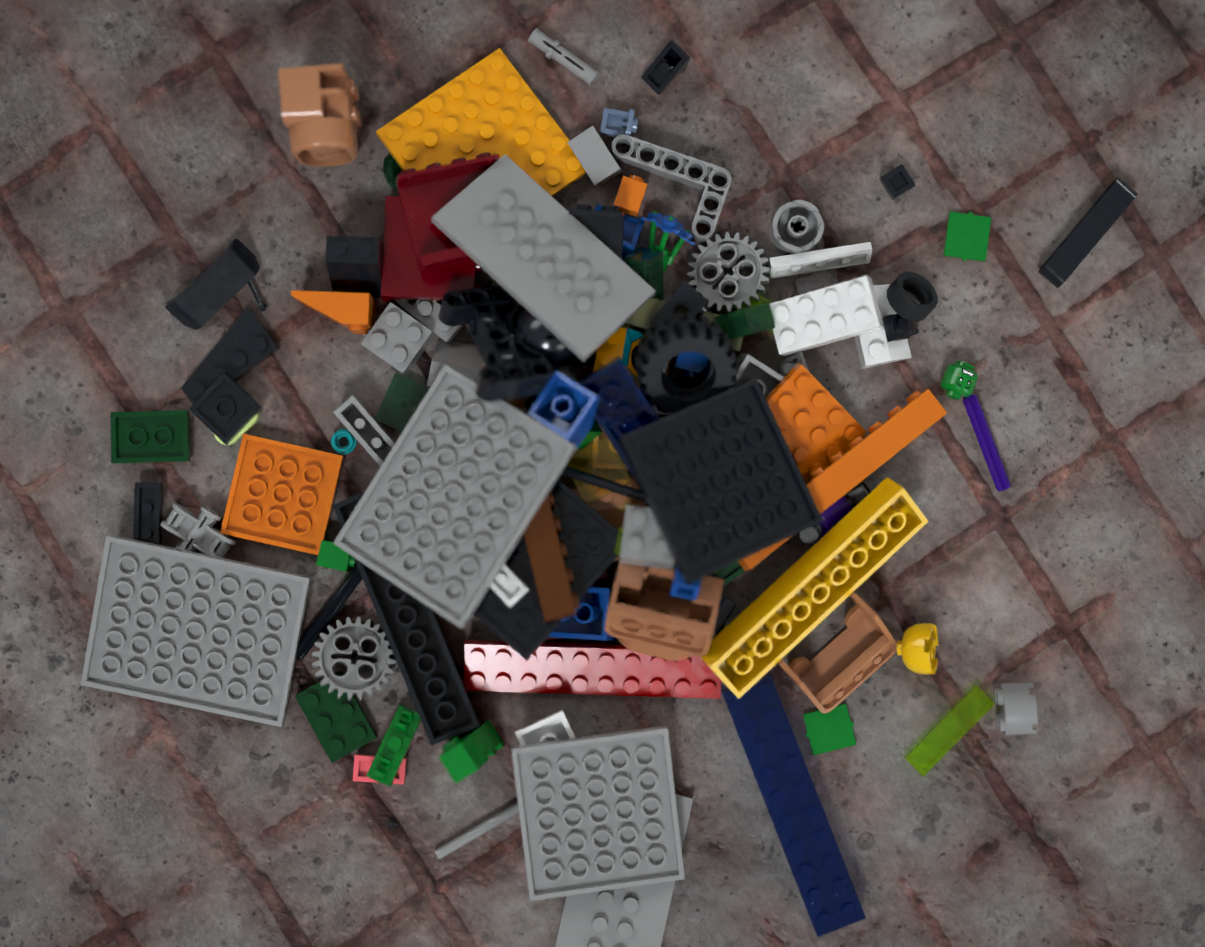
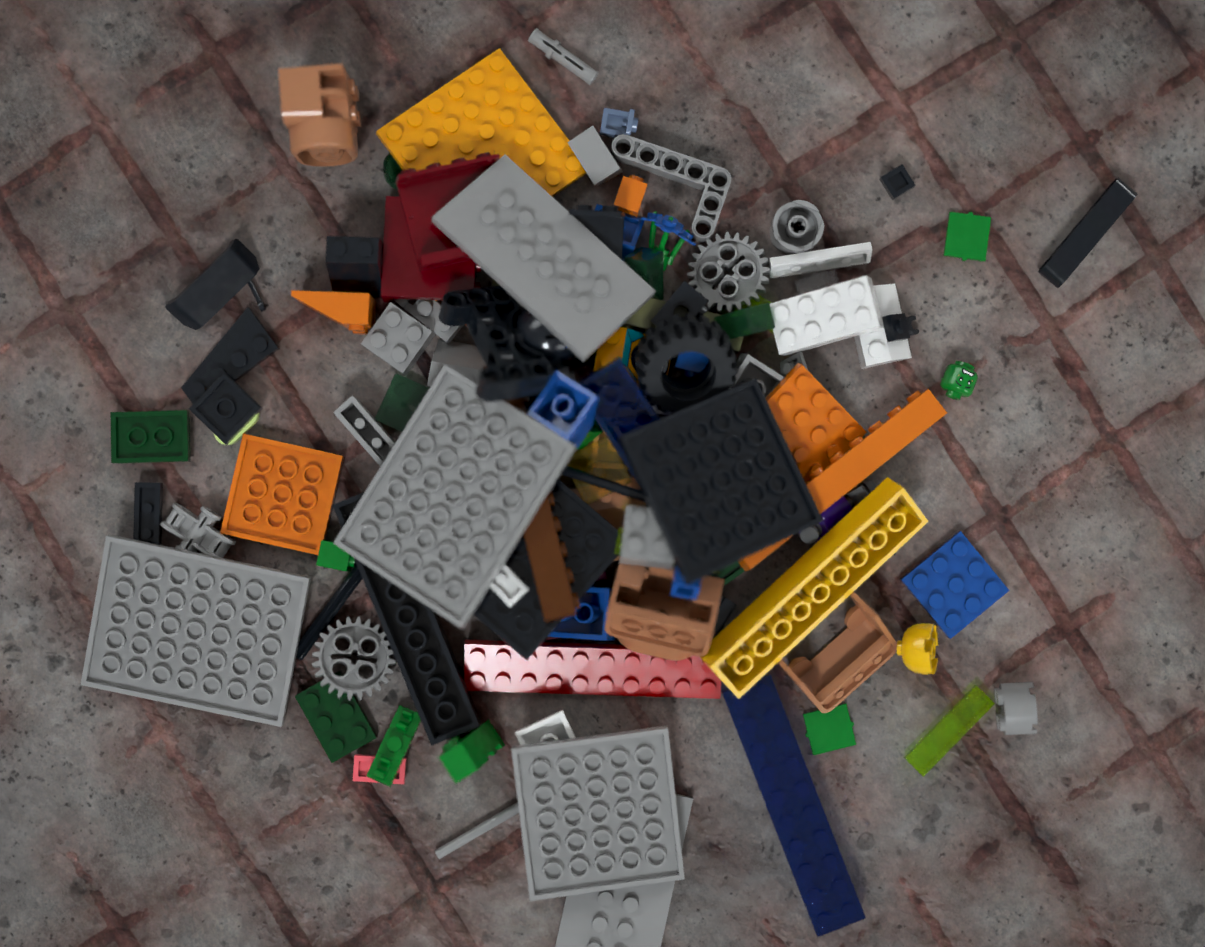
teal plate [331,429,357,455] -> none
black slope [641,39,691,95] -> none
black tyre [887,271,938,322] -> none
dark purple axle [963,394,1011,491] -> none
none -> blue plate [900,531,1010,639]

